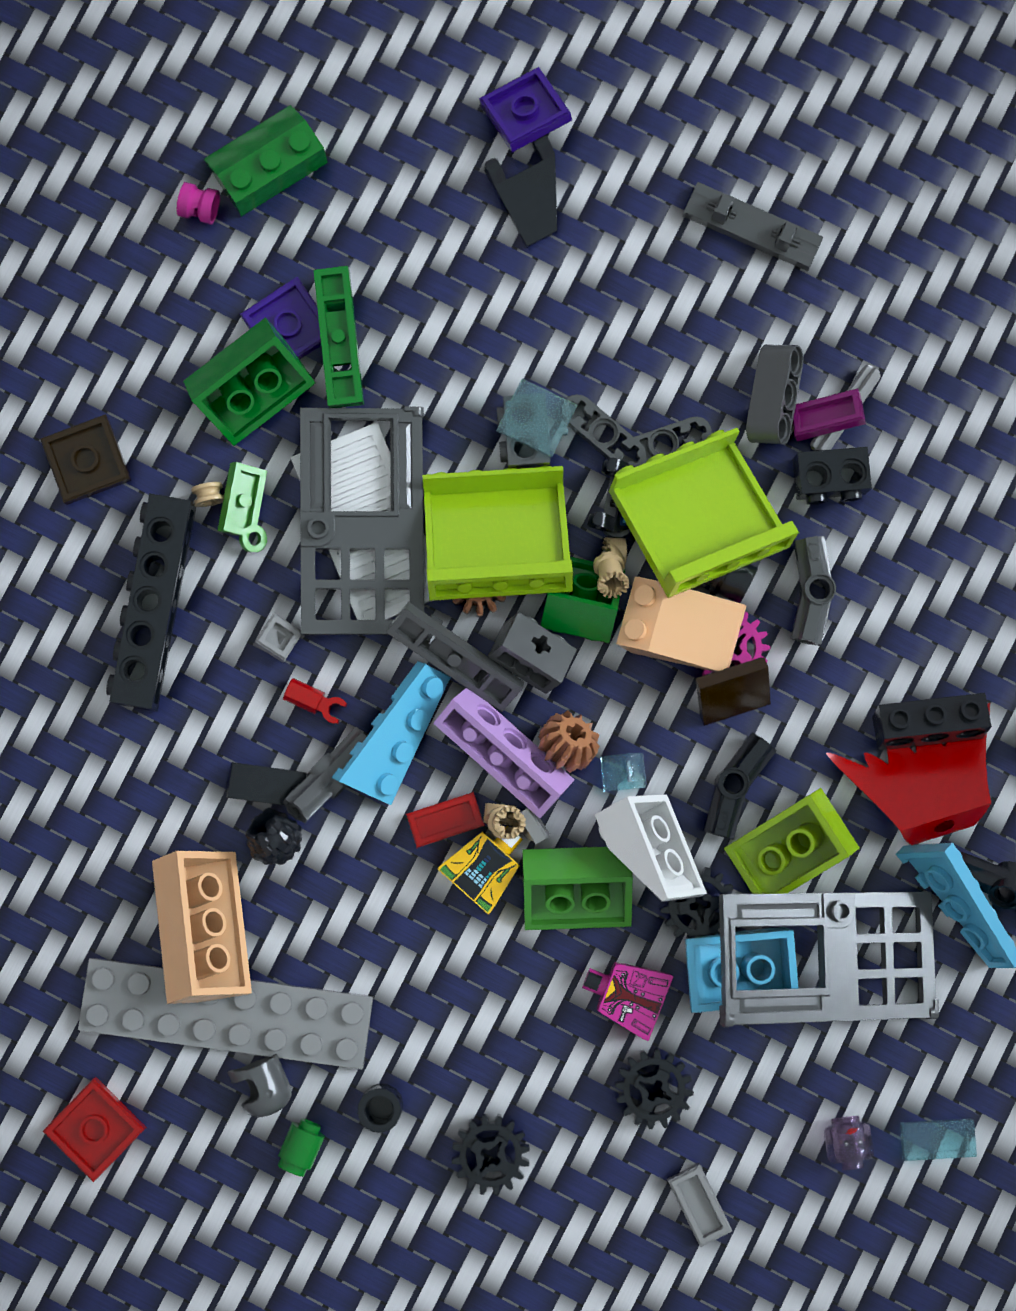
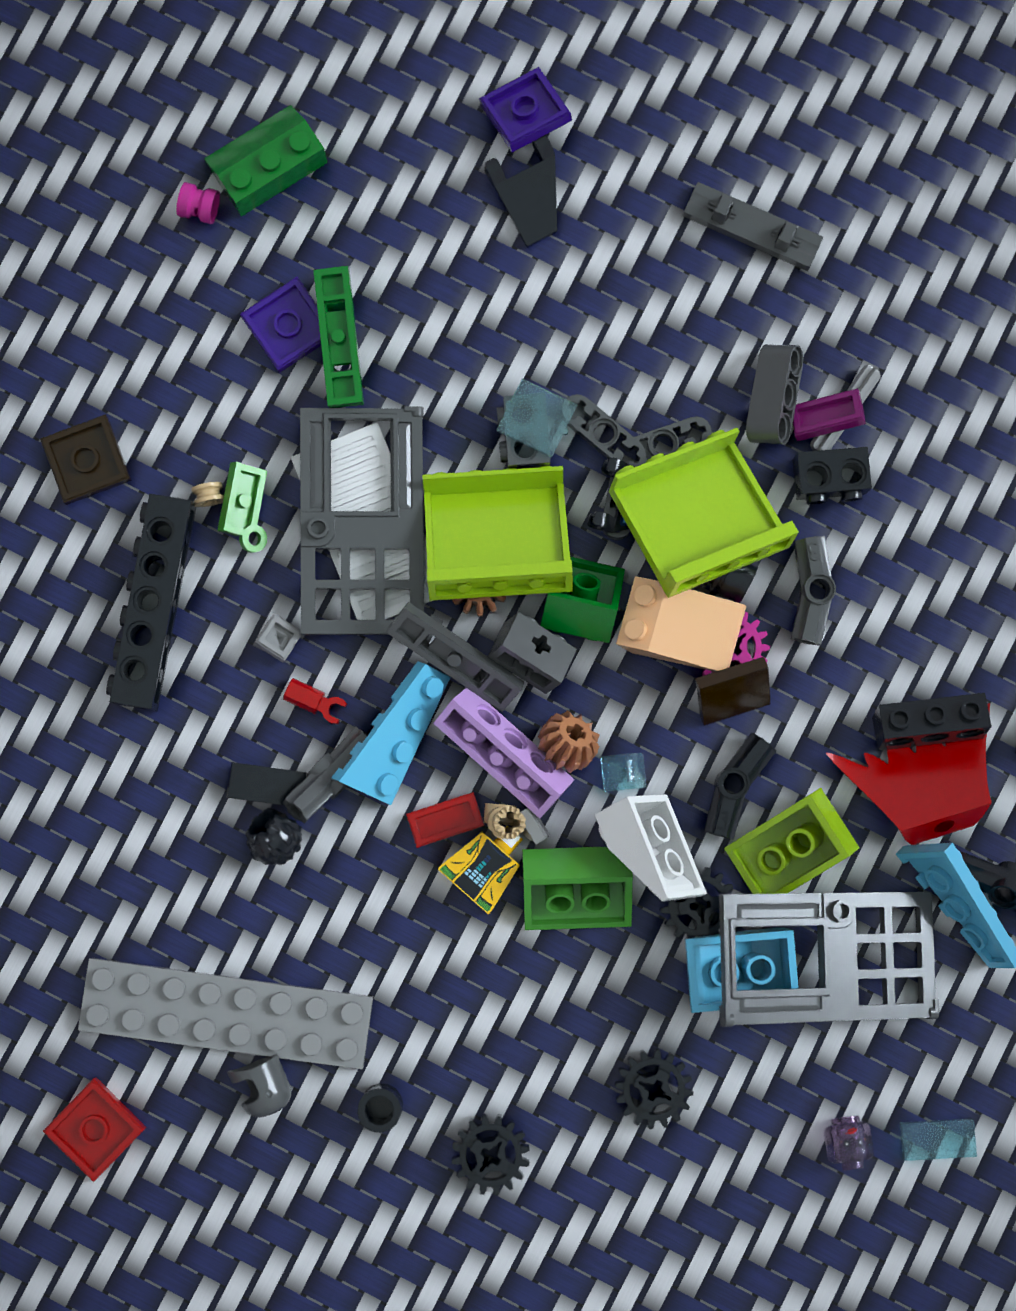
light nougat slope [152,851,252,1004] -> none
green slope [183,317,316,446] -> none
green brick [278,1118,325,1177] -> none
dark pink torso [582,962,673,1041] -> none
tan connector [593,537,629,598] -> none
light grey tile [667,1163,732,1247] -> none

